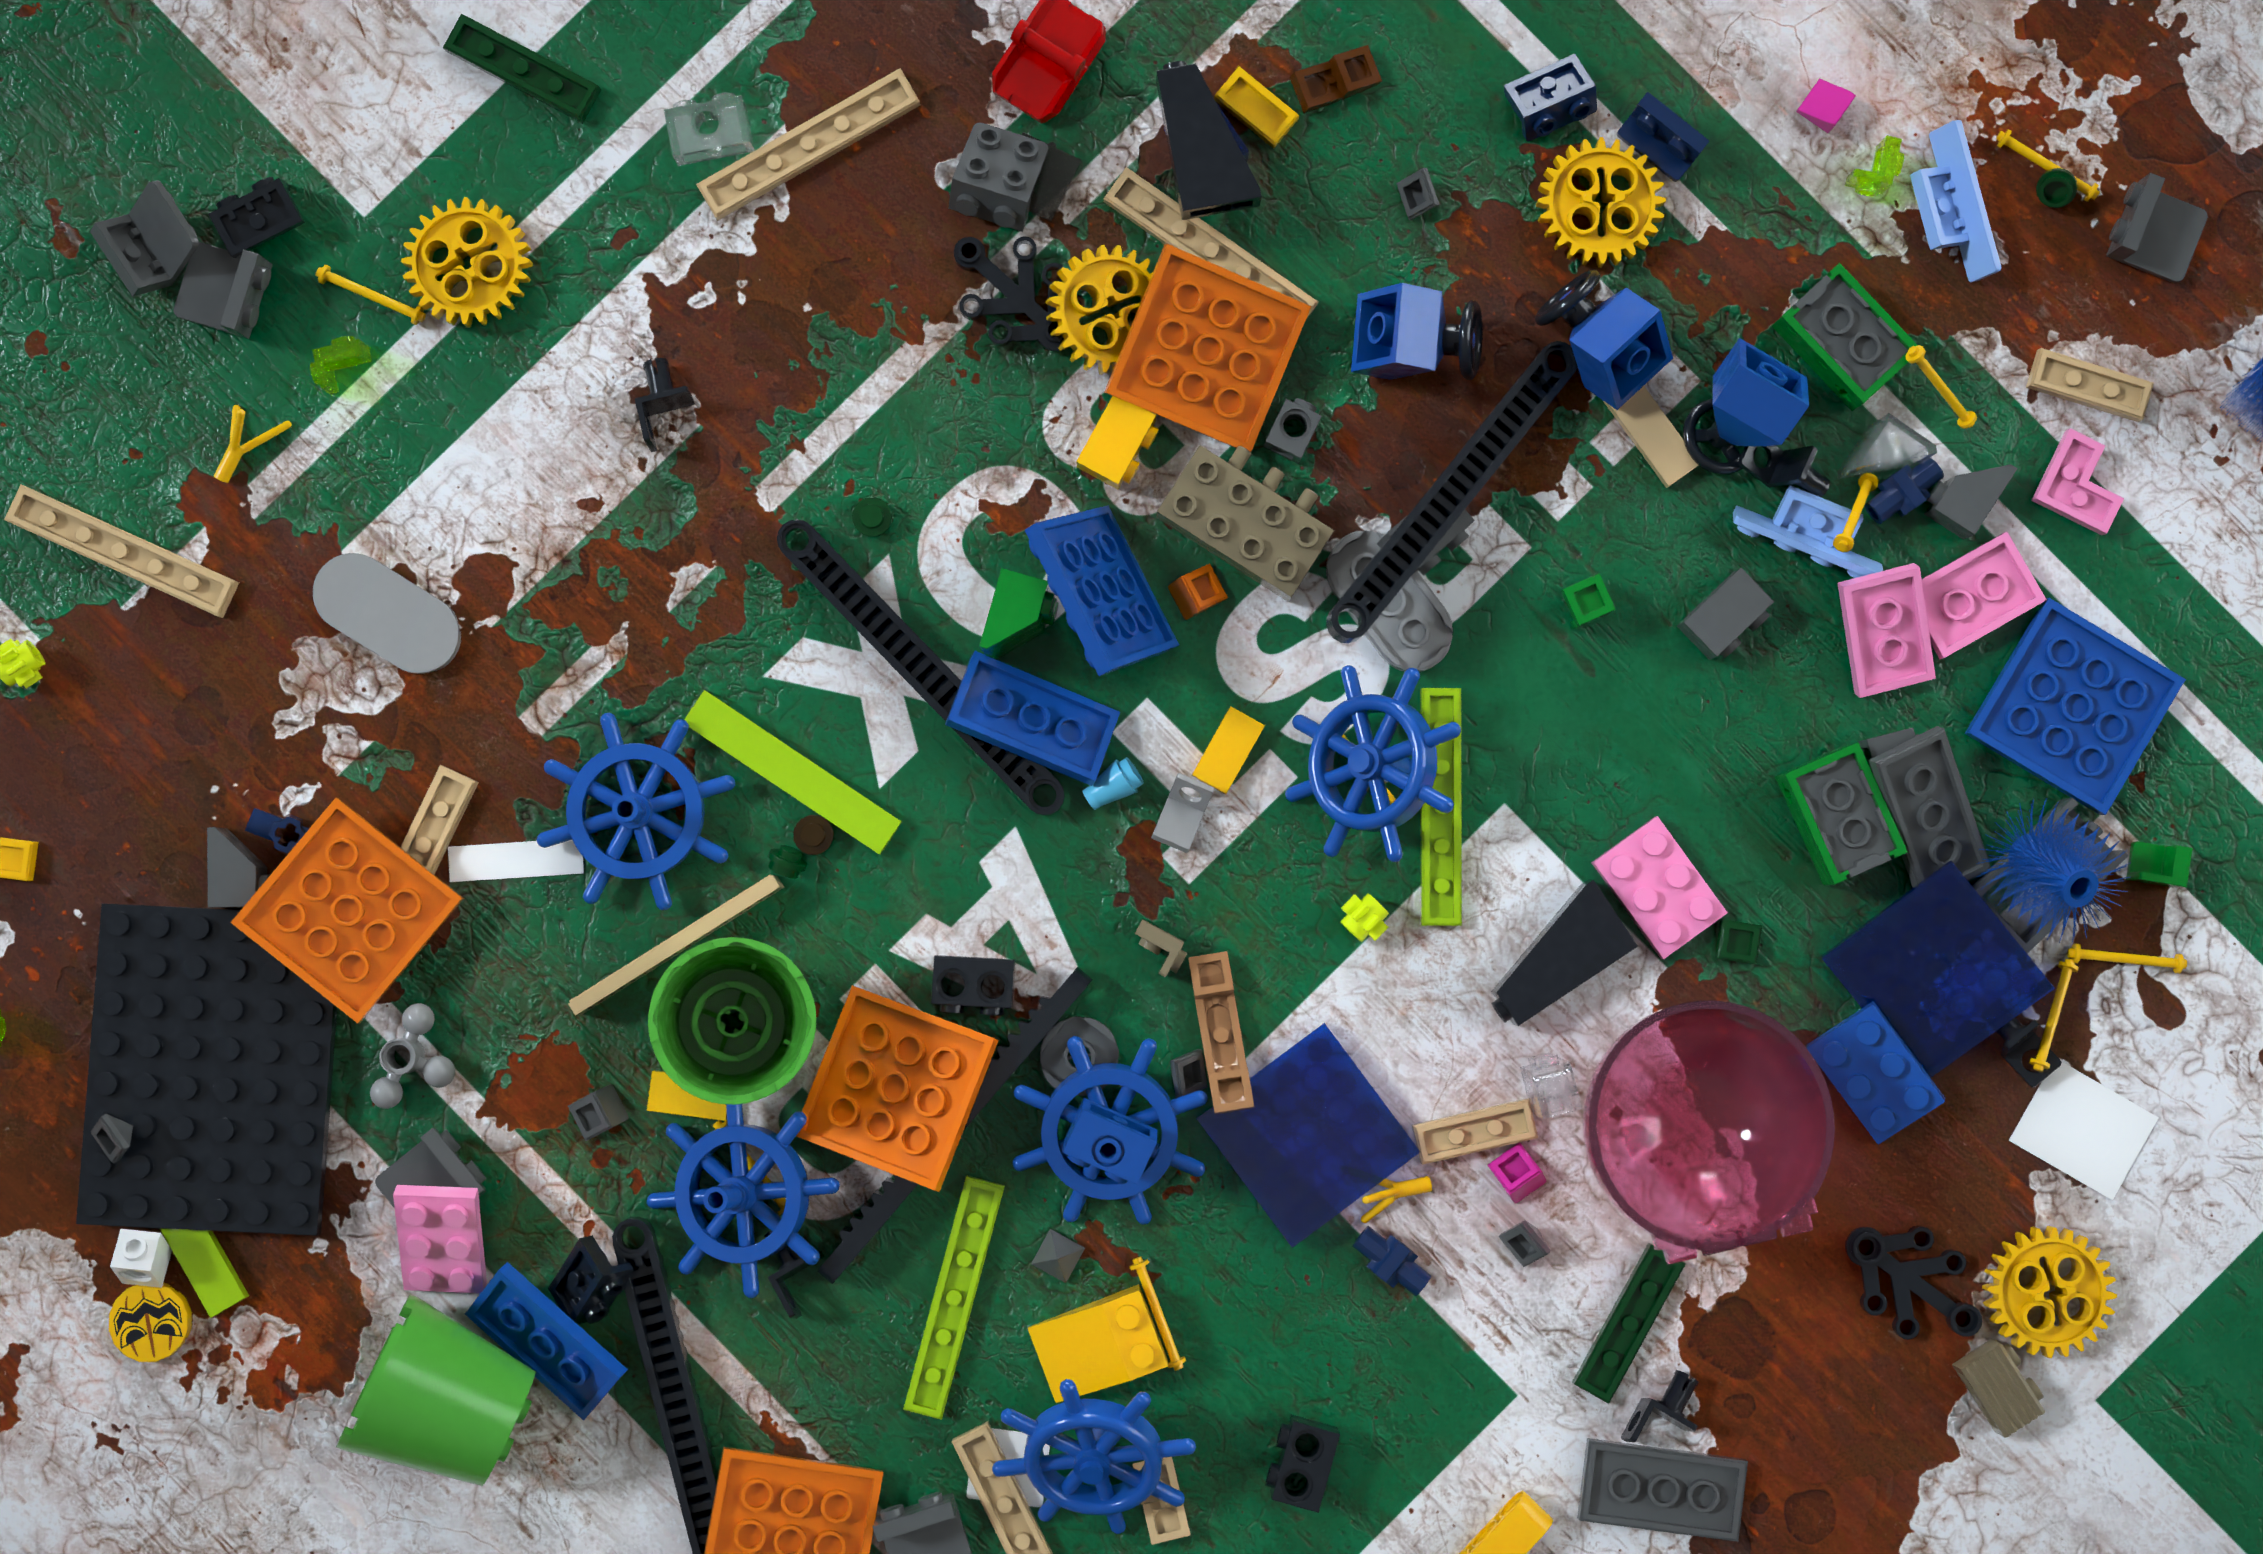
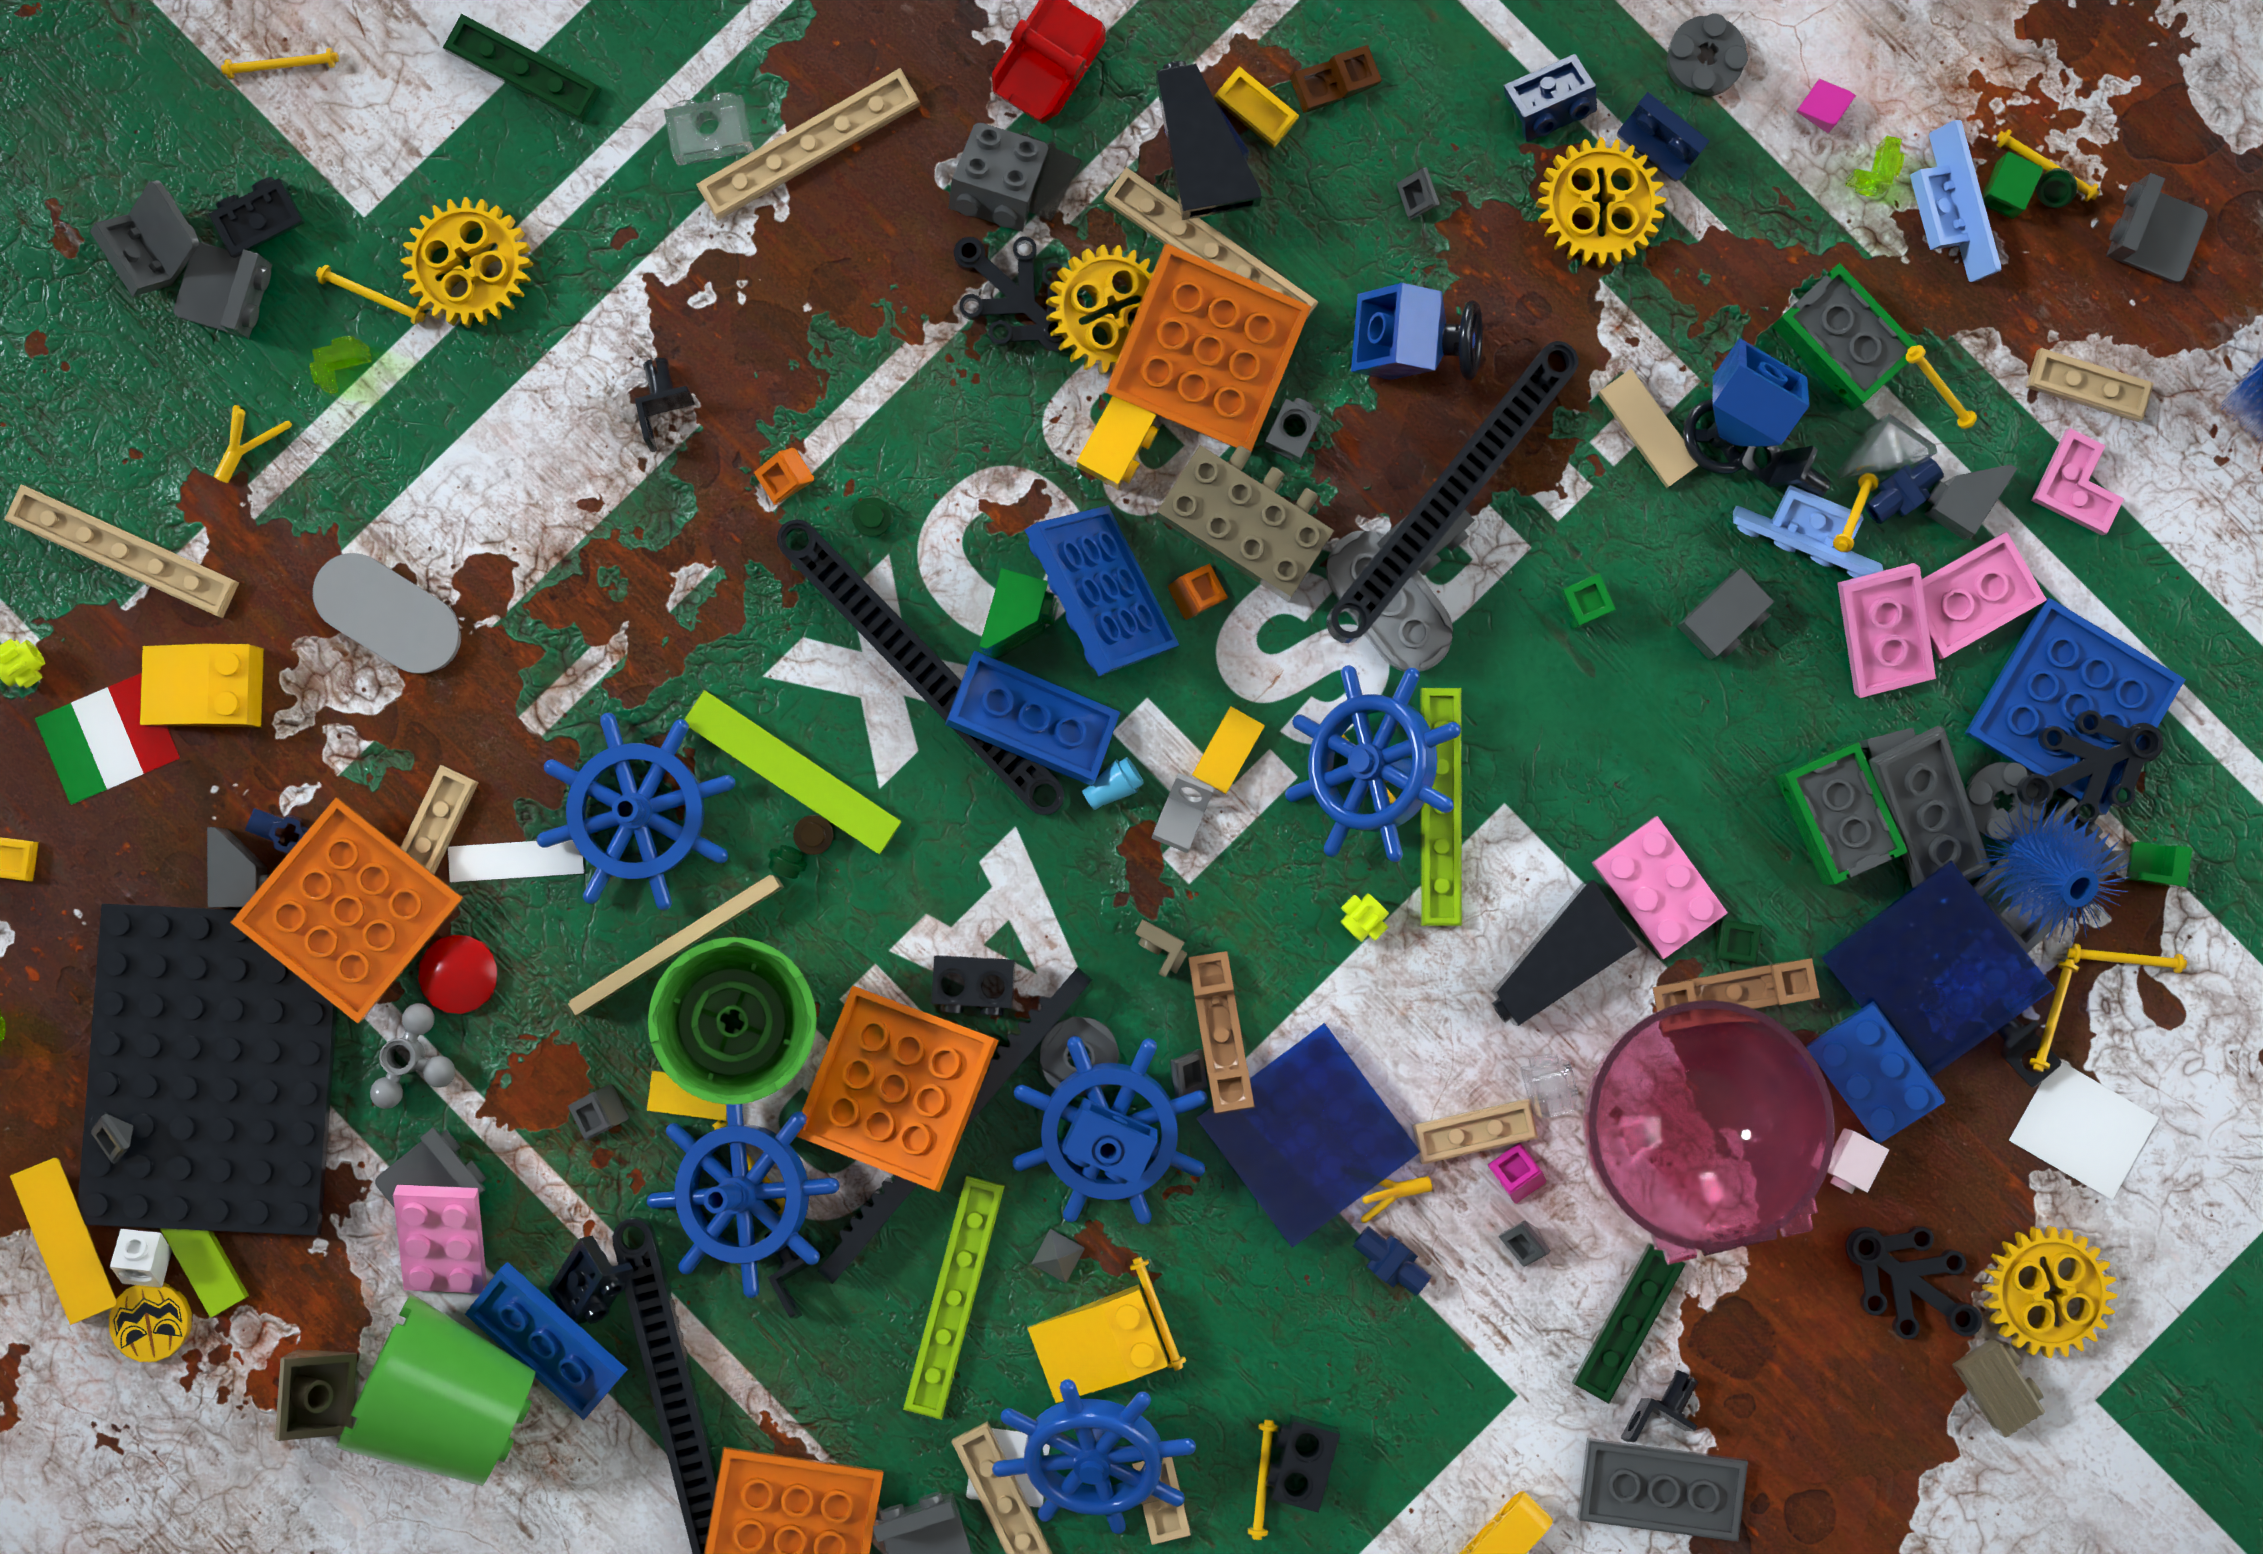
blue piece [1535,269,1673,410] -> none
none -> yellow panel [10,1158,117,1325]
none -> sticker [35,673,180,805]
none -> yellow slope [140,644,264,727]
none -> yellow axle [221,48,339,79]
none -> dark tan slope [275,1349,357,1441]
none -> red dish [418,935,498,1014]
none -> orange slope [753,448,814,505]
none -> yellow axle [1248,1419,1279,1540]
none -> medium nougat slope [1652,958,1820,1027]
none -> dark grey plate [1667,13,1748,96]
none -> white brick [1823,1128,1889,1194]
none -> dark grey plate [1965,762,2046,841]
none -> green panel [1982,151,2043,220]
none -> black plant [2017,710,2163,823]

